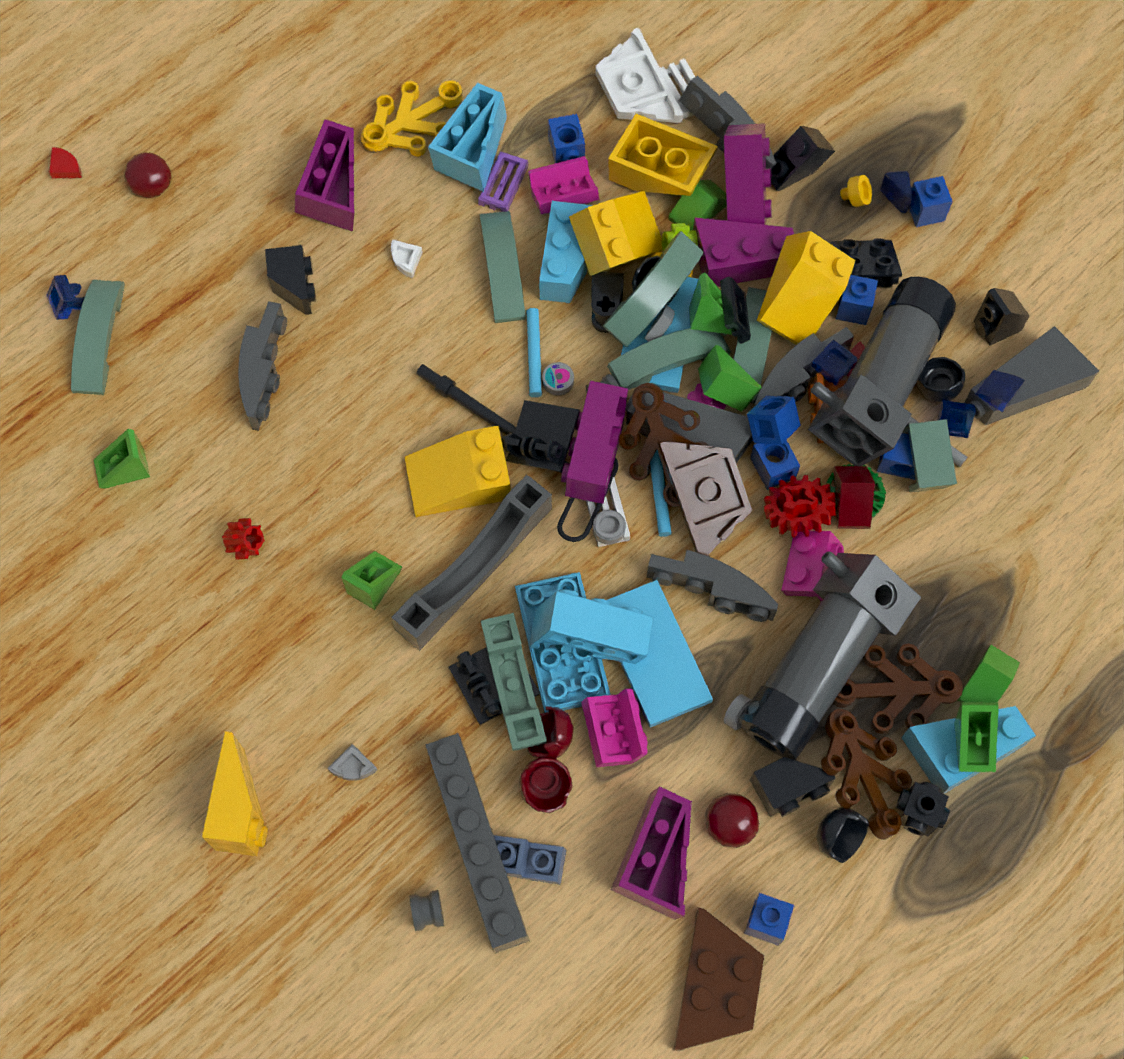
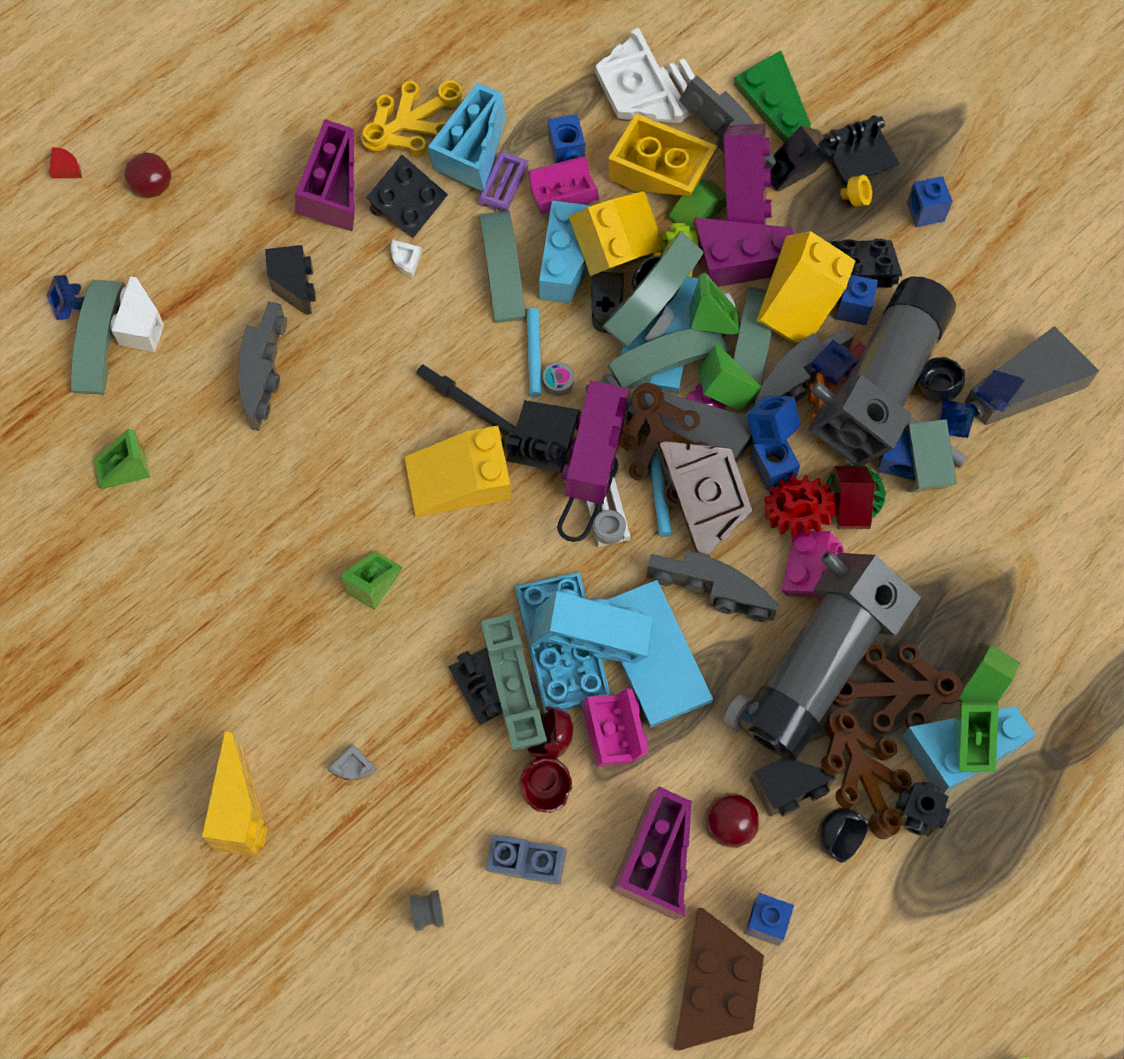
red gear [222,518,265,560] -> none
dark grey arch [391,474,552,651] -> none
dark grey arch [425,733,530,953] -> none
black tile [720,276,751,344] -> none
clear blue slope [880,171,913,214] -> none
black slope [973,288,1030,346] -> none
none -> white slope [110,276,164,352]
none -> black hinge [366,154,448,239]
none -> green wing [733,50,811,143]
none -> black hinge [823,115,900,185]

